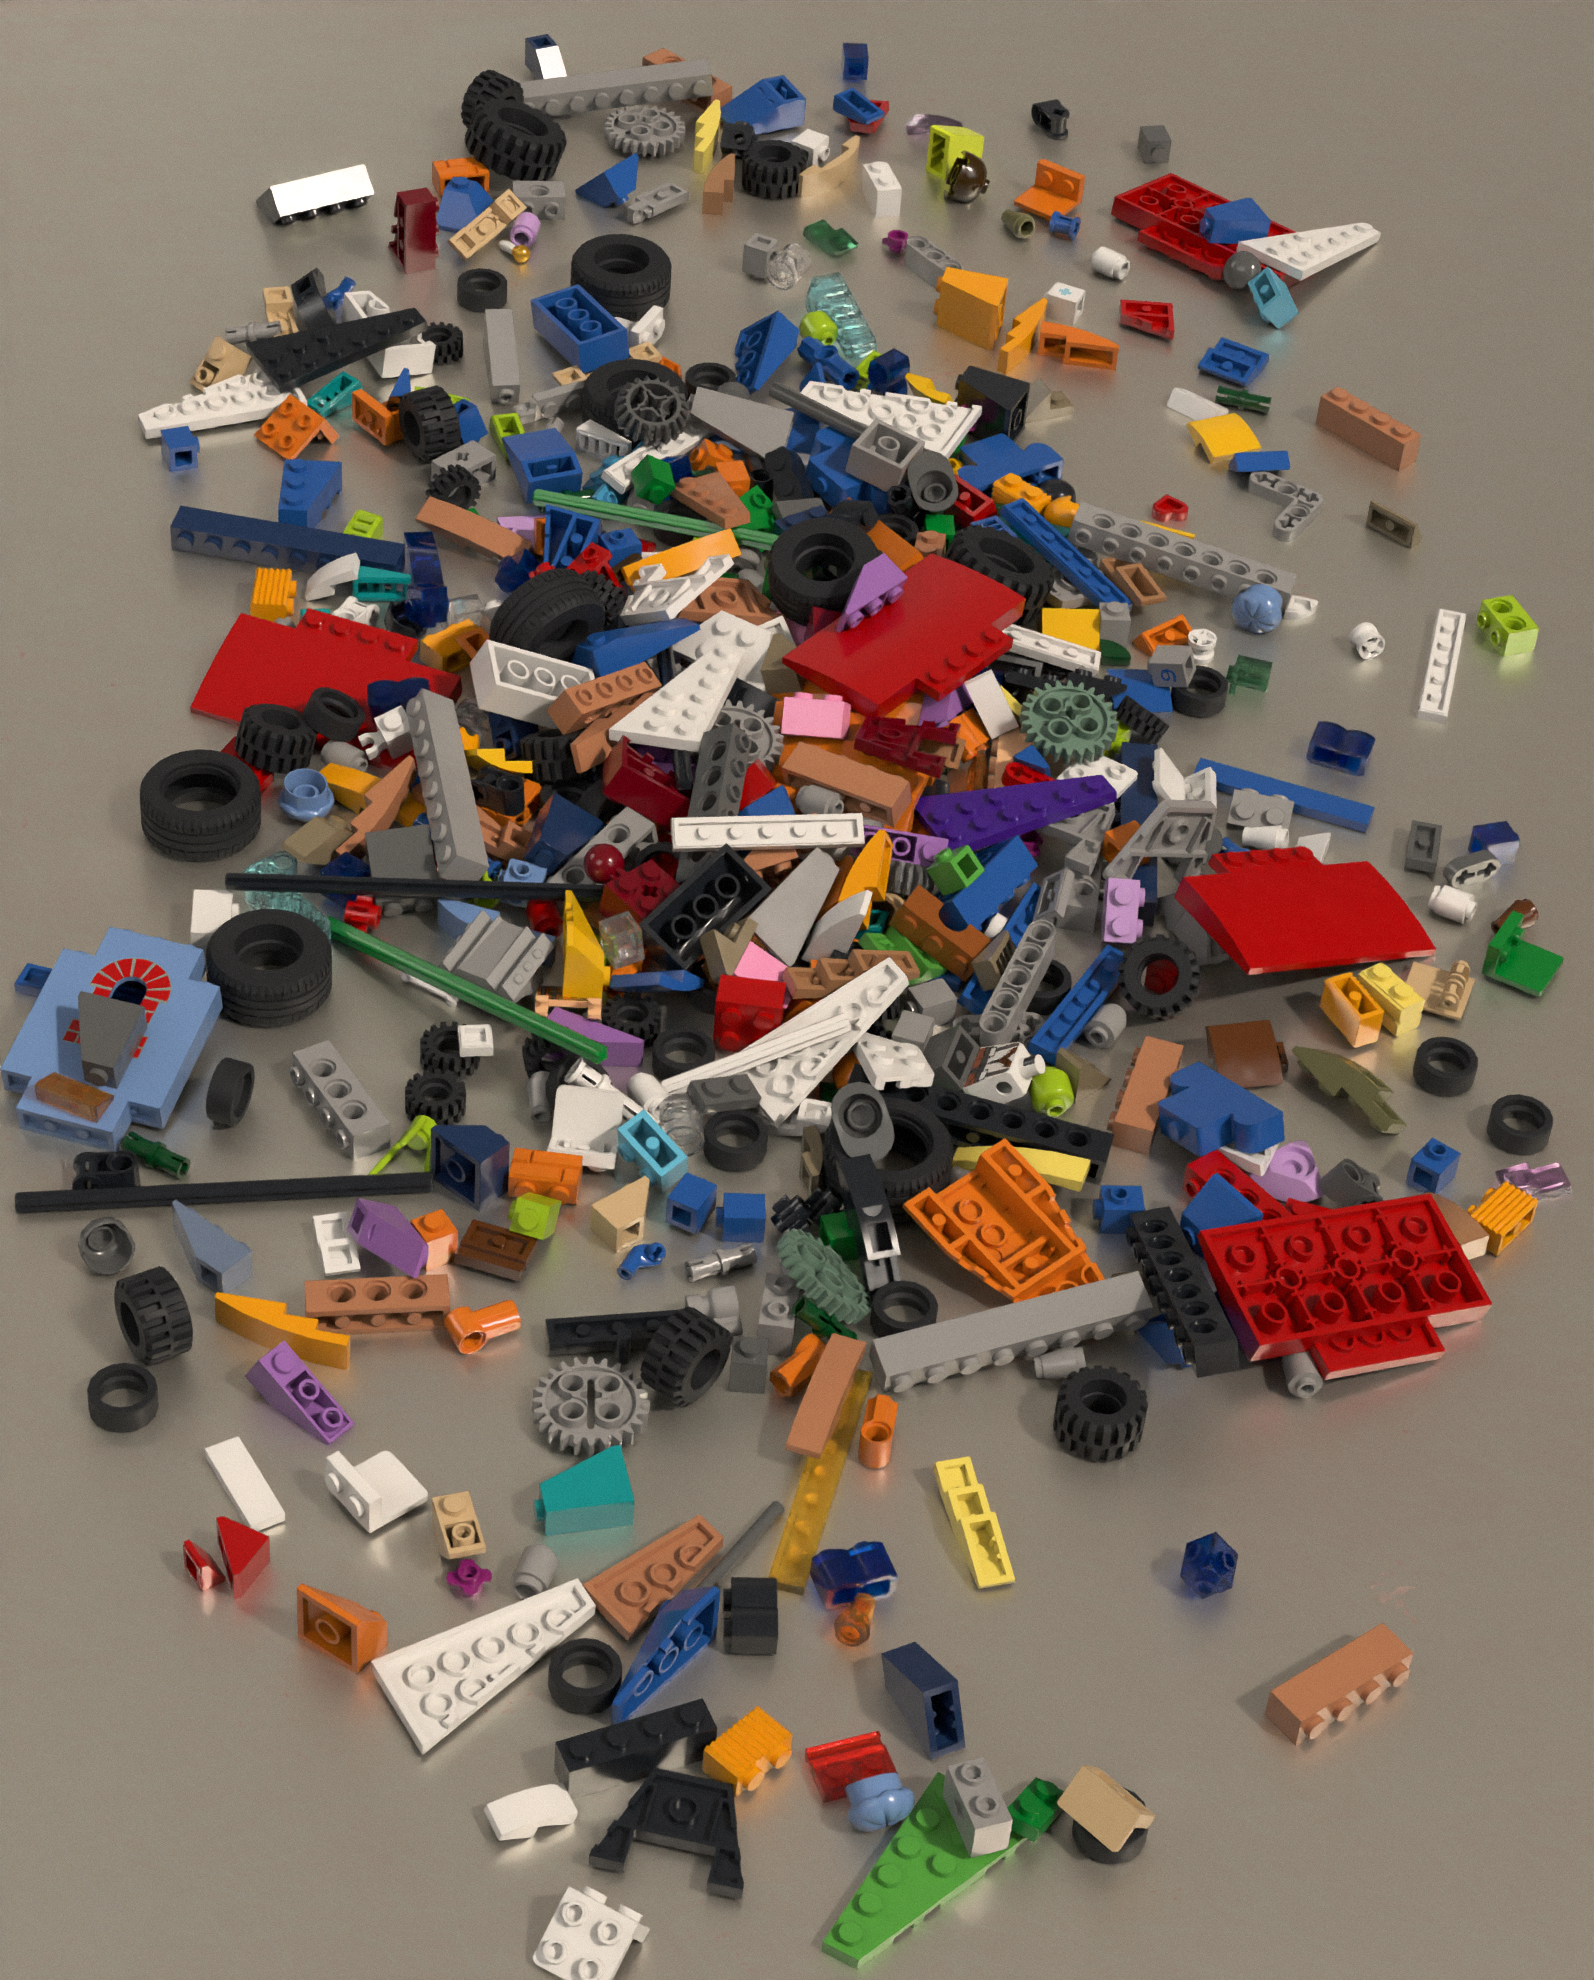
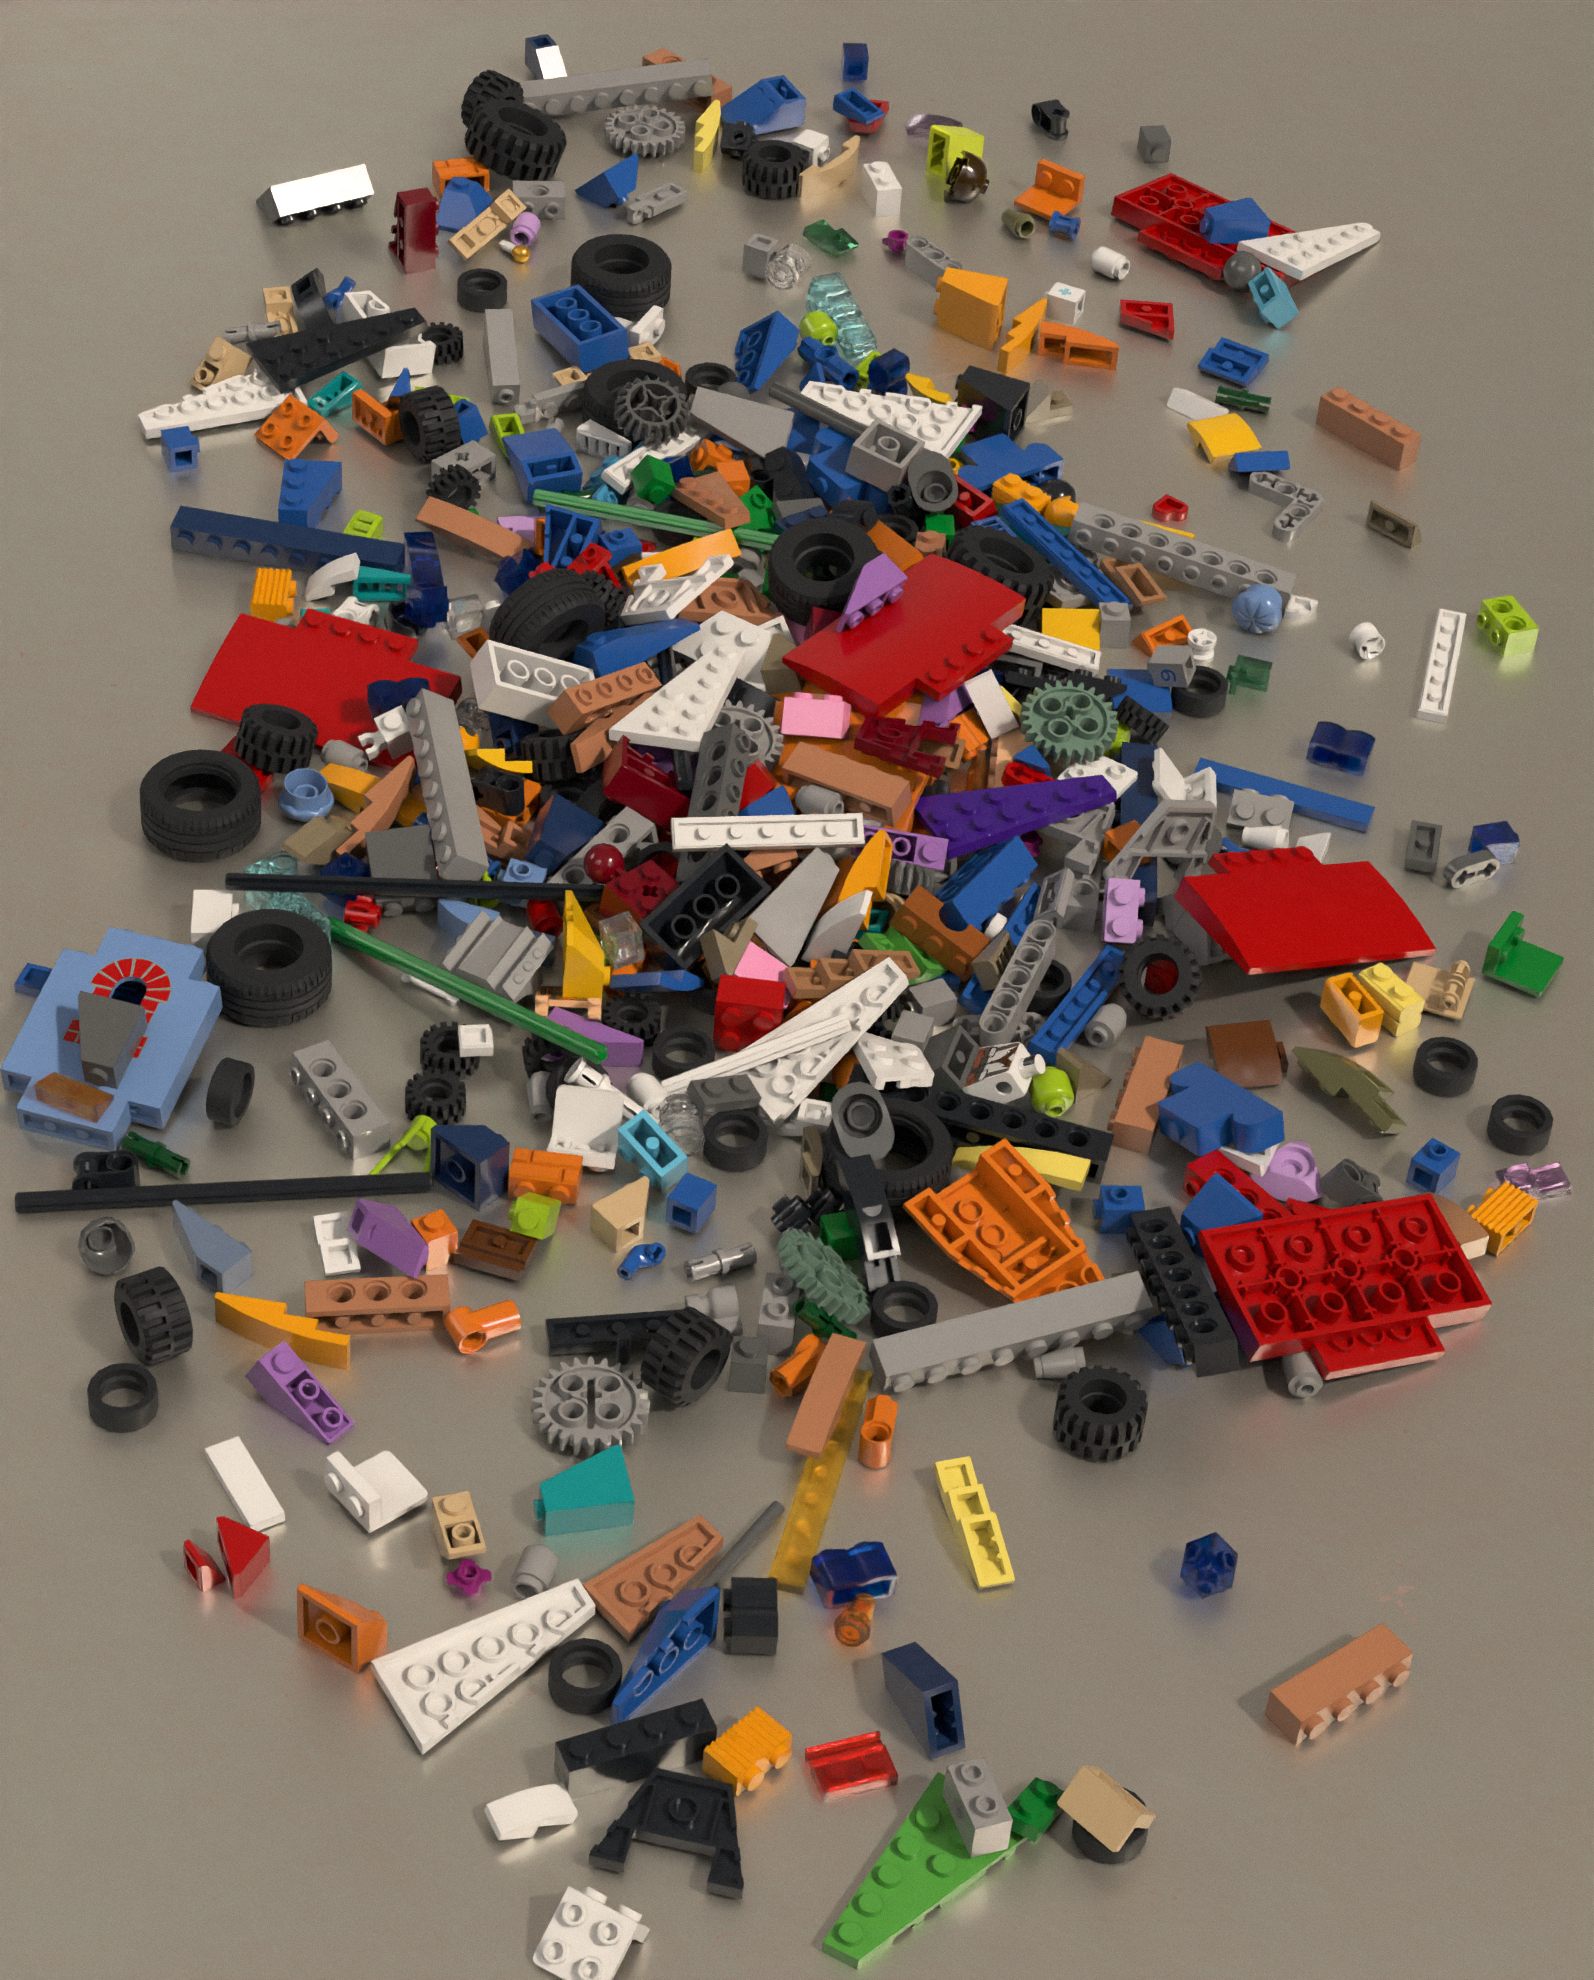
black tyre [303,687,365,741] -> none
light orange brick [420,618,478,674] -> none
medium nougat slope [702,153,735,215] -> none
blue brick [715,1193,766,1243] -> none
medium blue piece [844,1773,915,1832] -> none
bright green brick [926,845,985,896] -> none
dark green tile [1099,639,1131,666] -> none
white brick [1428,885,1477,924] -> none
reddish brown cone [1491,899,1539,935] -> none

